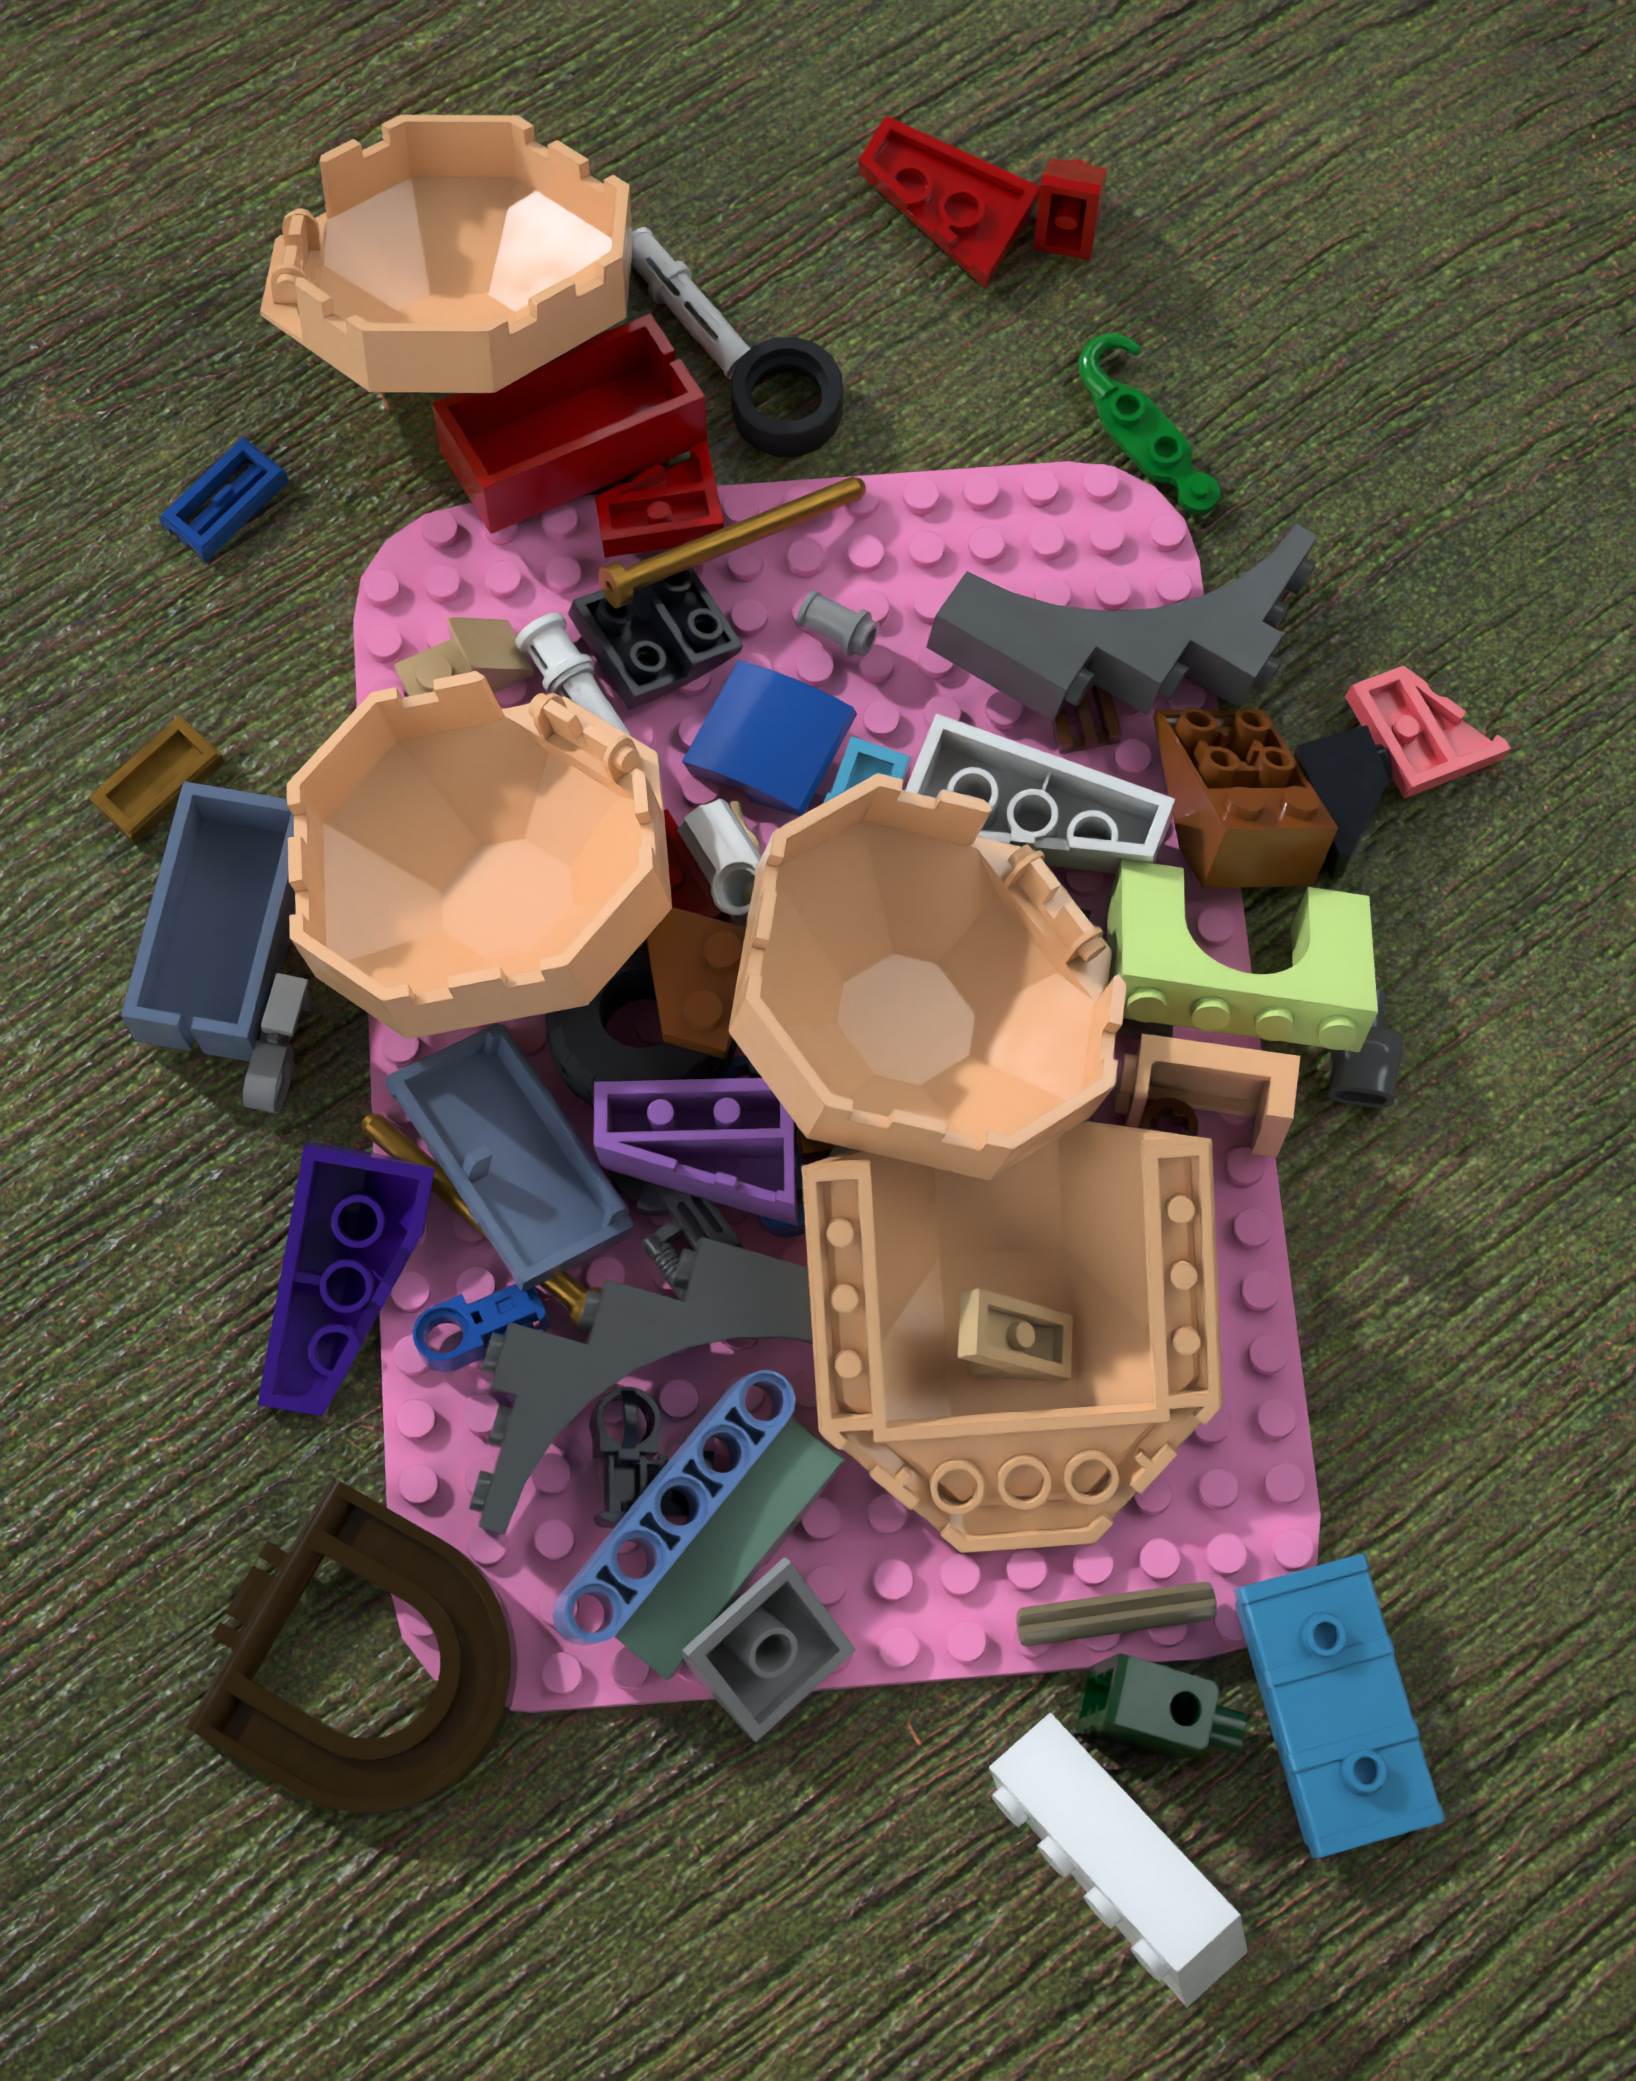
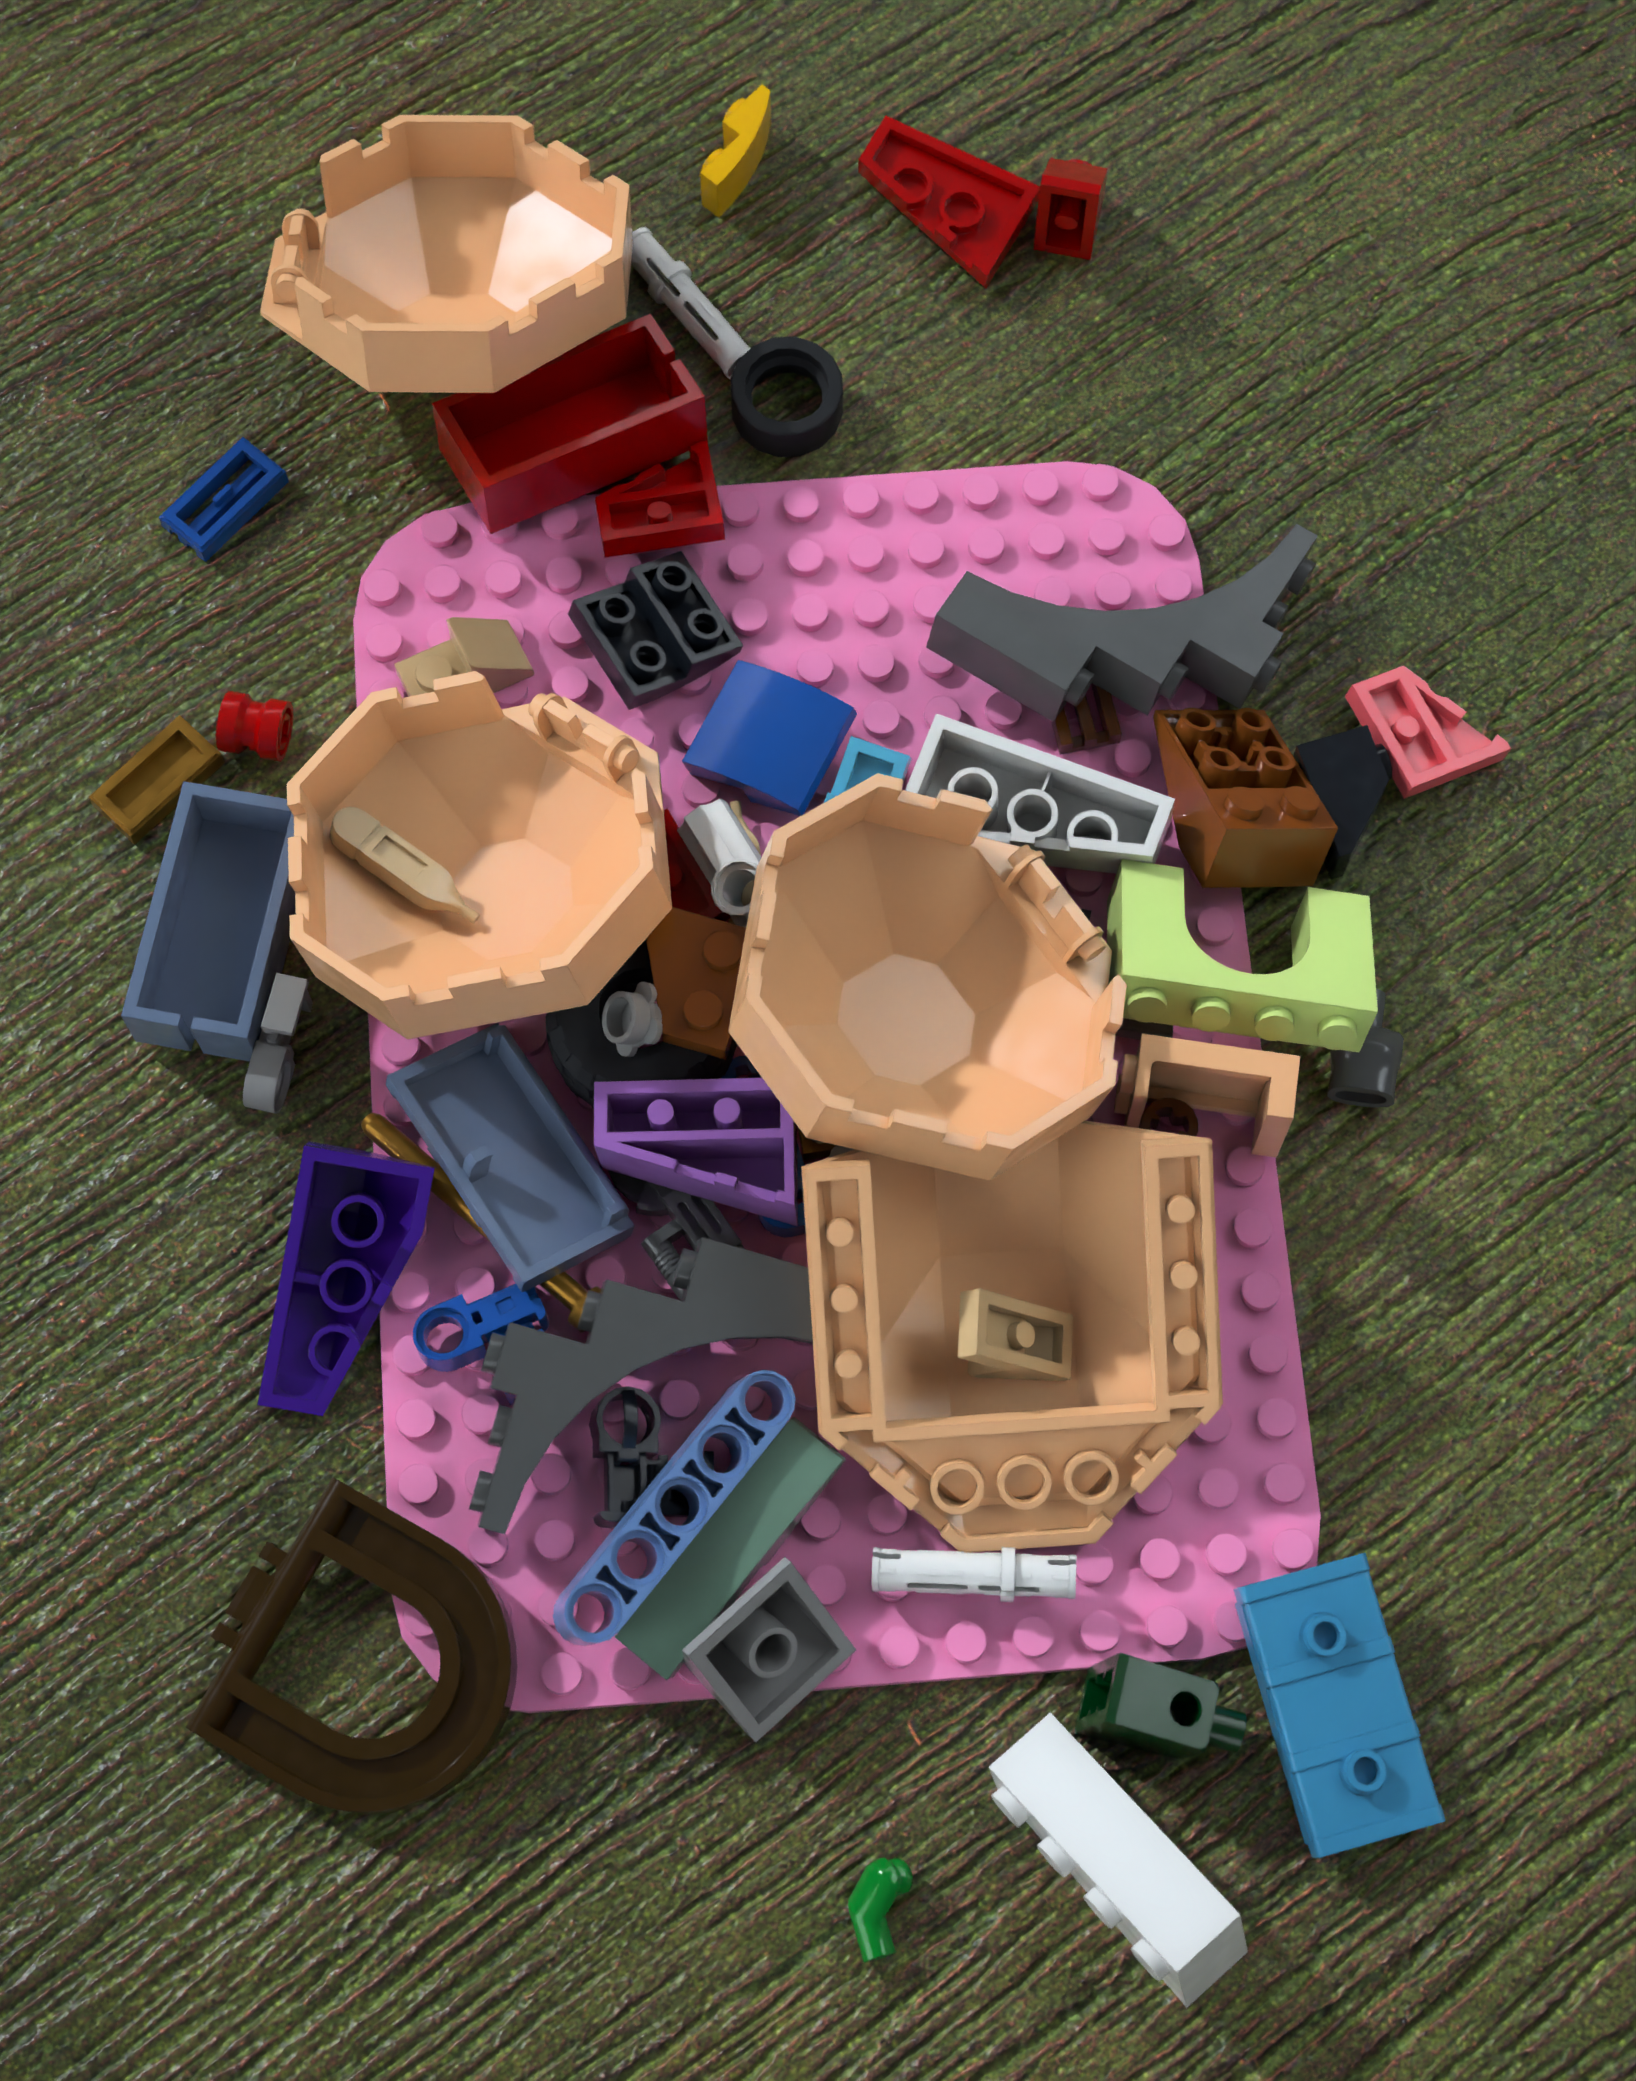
white pin [515,612,630,735] -> none
pearl gold bar [599,477,866,608] -> none
light grey pin [796,591,879,657] -> none
dark tan axle [1016,1581,1217,1646] -> none
green piece [1078,333,1221,515] -> none
none -> red wheel [216,691,294,762]
none -> tan piece [330,807,480,924]
none -> light grey plate [602,982,663,1057]
none -> yellow slope [700,84,771,218]
none -> green arm [848,1858,913,1963]
none -> white pin [872,1547,1076,1602]

